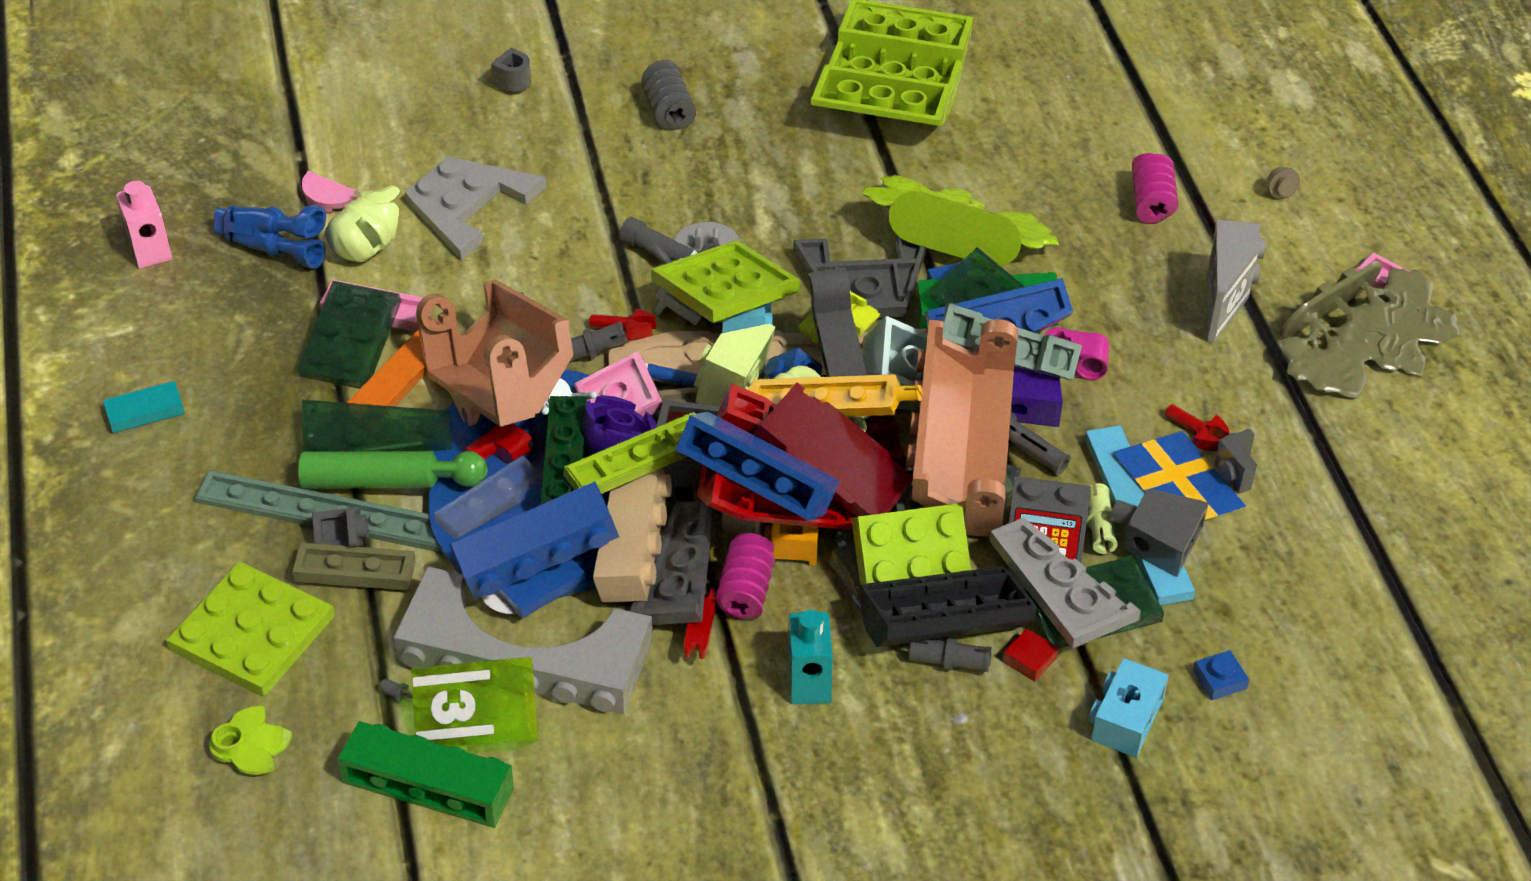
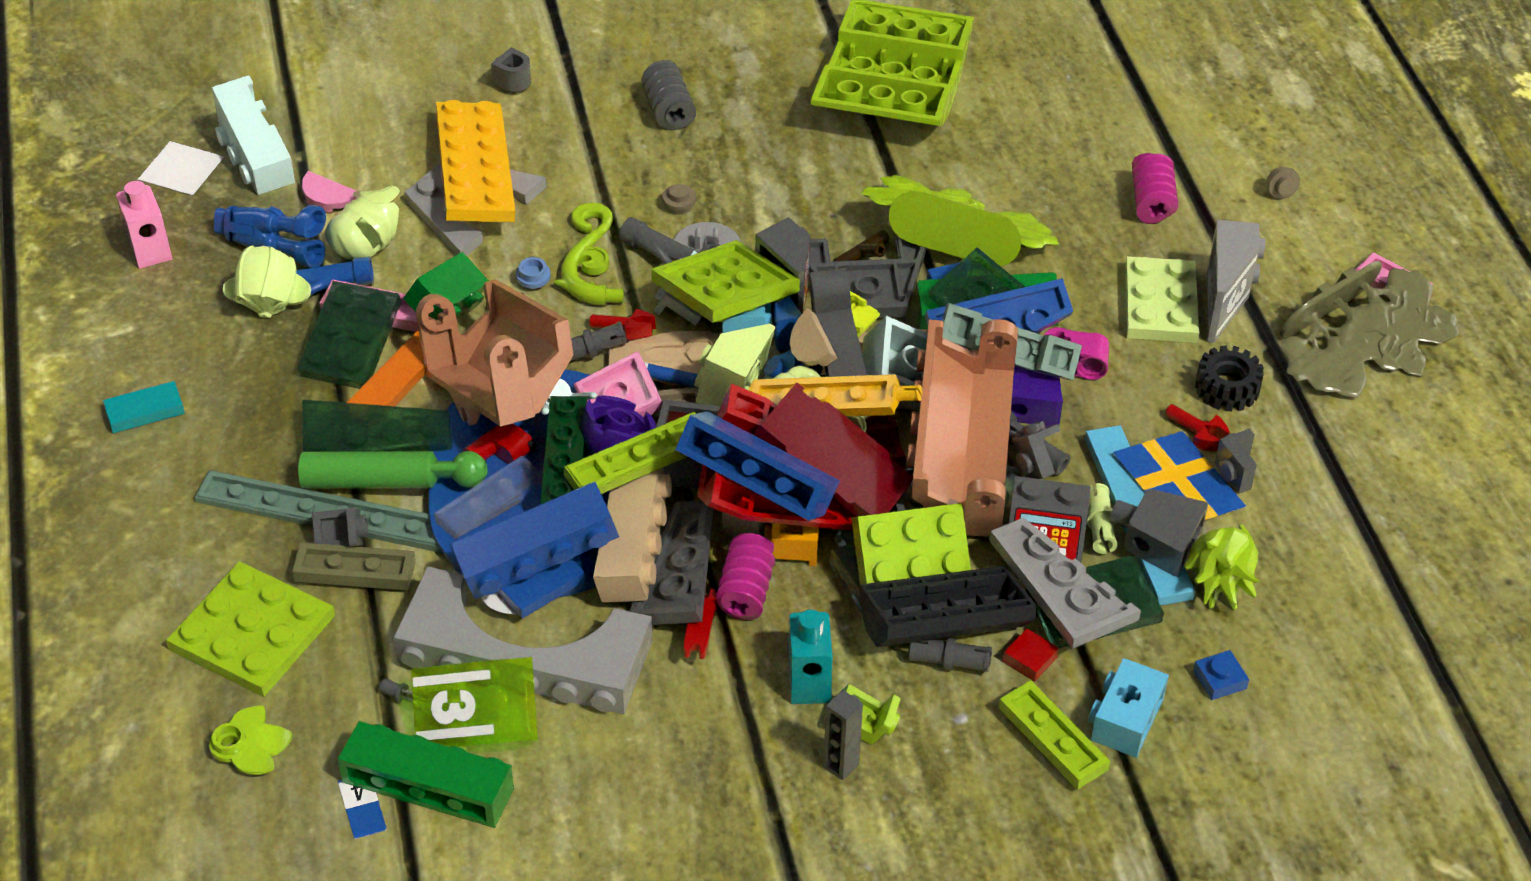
none -> white sticker [138,141,225,195]
none -> light aqua wedge [212,75,295,195]
none -> yellowish green piece [222,246,311,318]
none -> blue plant [296,256,374,295]
none -> blue sticker [338,779,387,839]
none -> green brick [403,252,489,321]
none -> yellow plate [436,100,516,222]
none -> medium blue plate [516,257,551,289]
none -> lime plant [554,202,624,306]
none -> dark tan plate [662,184,696,215]
none -> dark grey slope [755,217,811,314]
none -> blue slope [772,296,802,351]
none -> tan tile [790,308,838,367]
none -> dark grey piece [823,690,863,780]
none -> dark brown piece [833,230,890,262]
none -> lime bracket [843,684,901,745]
none -> lime plate [999,680,1110,790]
none -> dark grey bracket [1012,421,1060,479]
none -> yellowish green plate [1125,256,1199,343]
none -> lime hair [1184,525,1260,610]
none -> black tyre [1195,345,1264,412]

